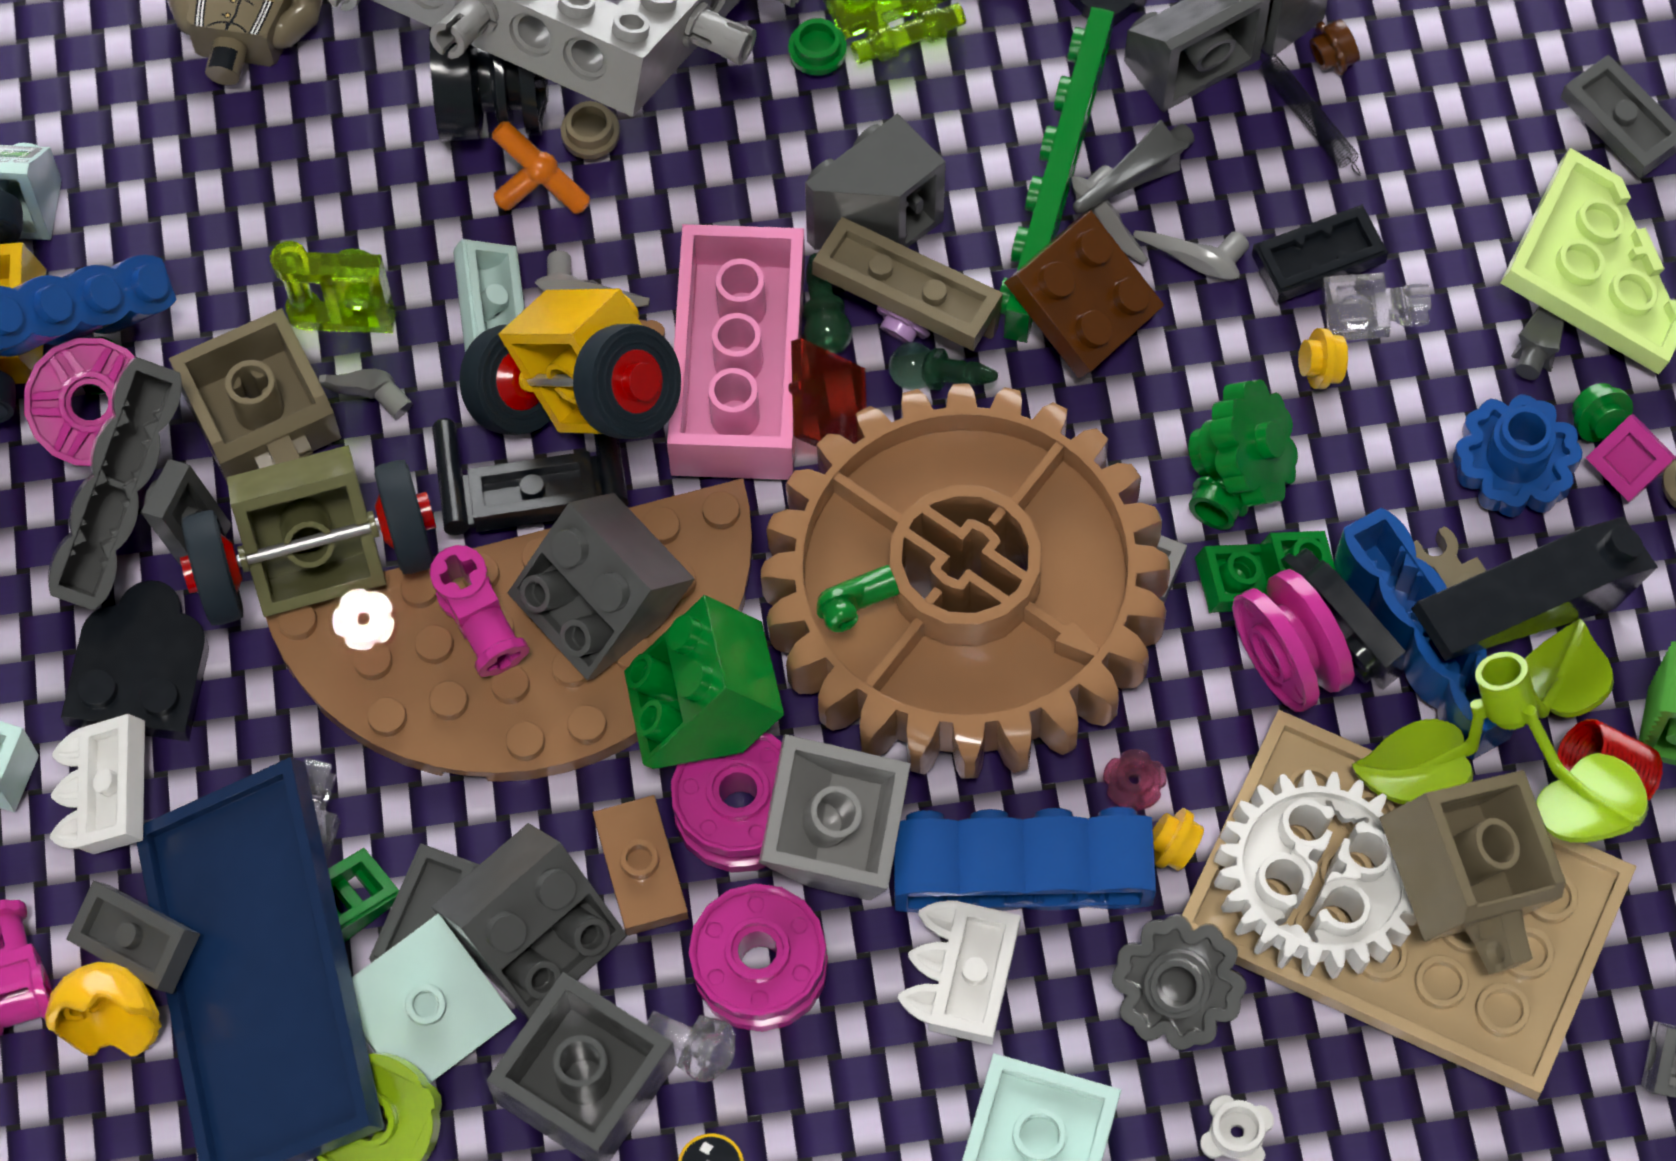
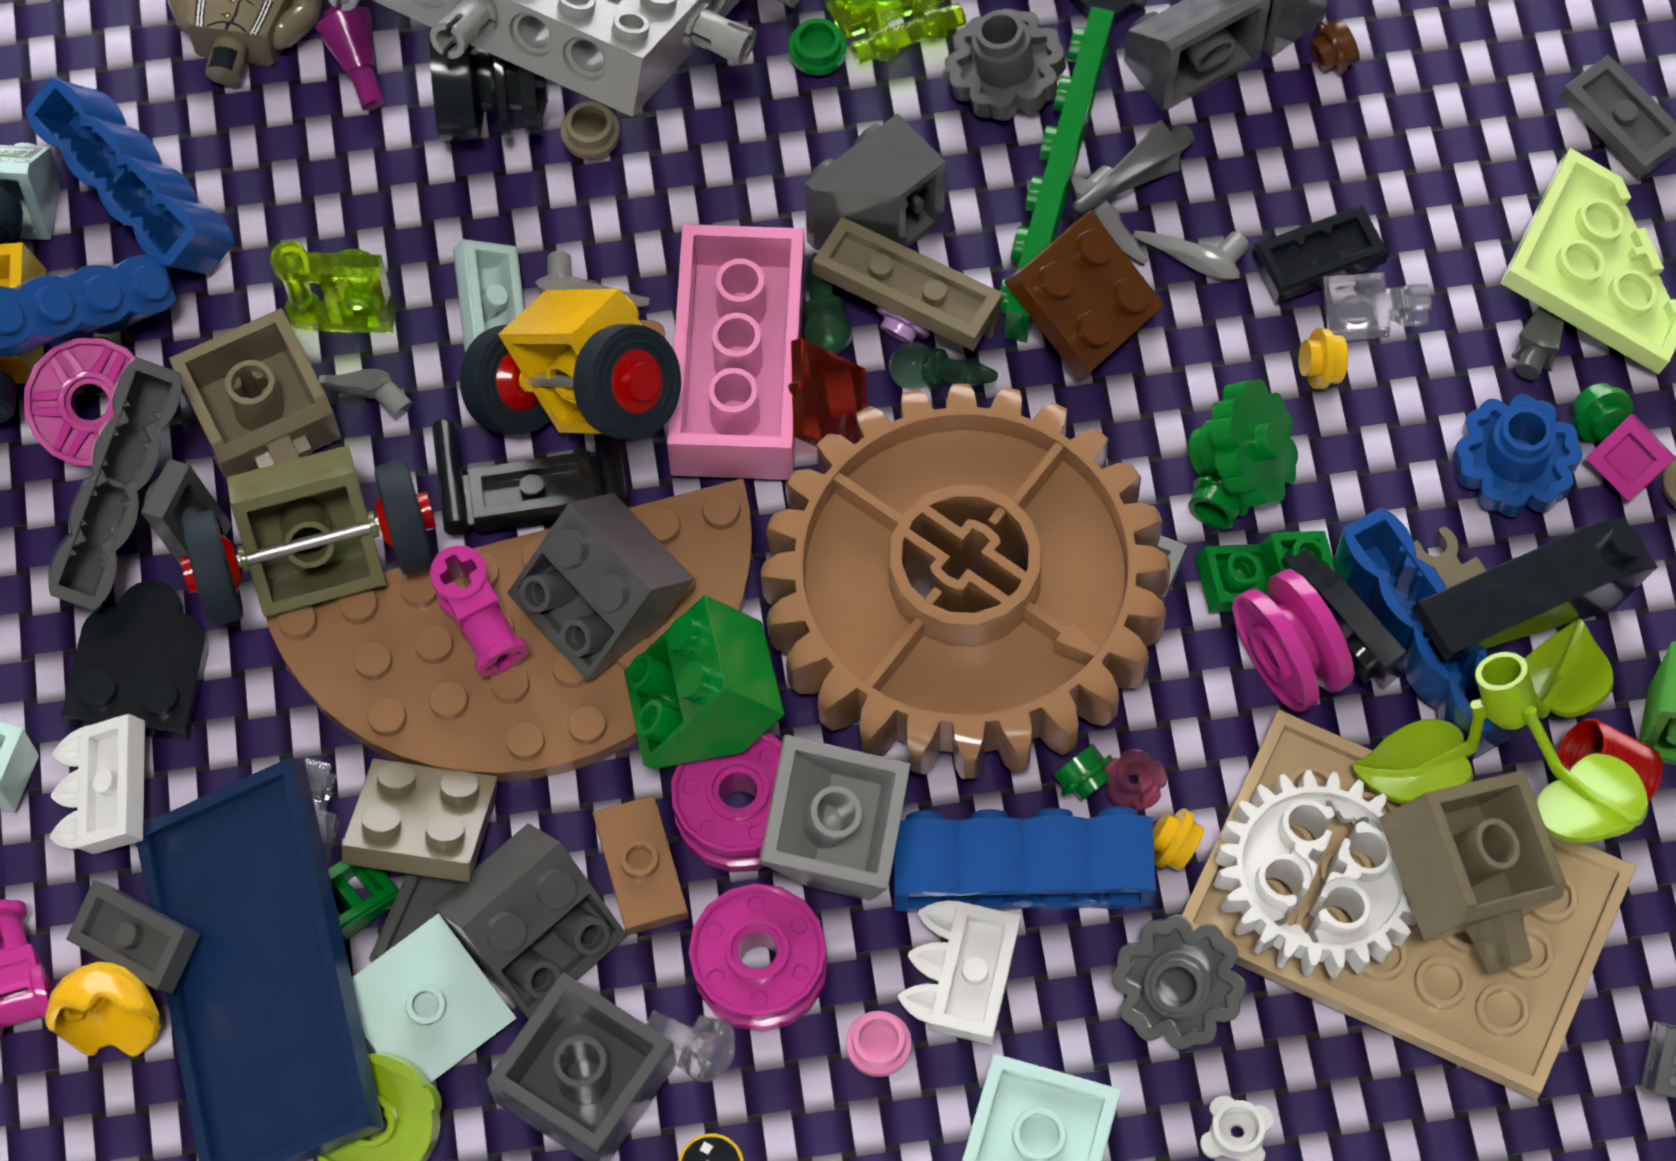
plate [332,588,395,651] -> none
orange piece [492,121,590,214] -> none
green arm [816,564,900,632] -> none
black piece [1259,49,1361,176] -> none
none -> blue brick [25,77,235,275]
none -> magenta cone [315,2,384,111]
none -> dark tan plate [342,758,498,882]
none -> bright pink plate [846,1011,912,1077]
none -> dark grey plant [945,9,1066,121]
none -> green plate [1053,743,1112,801]

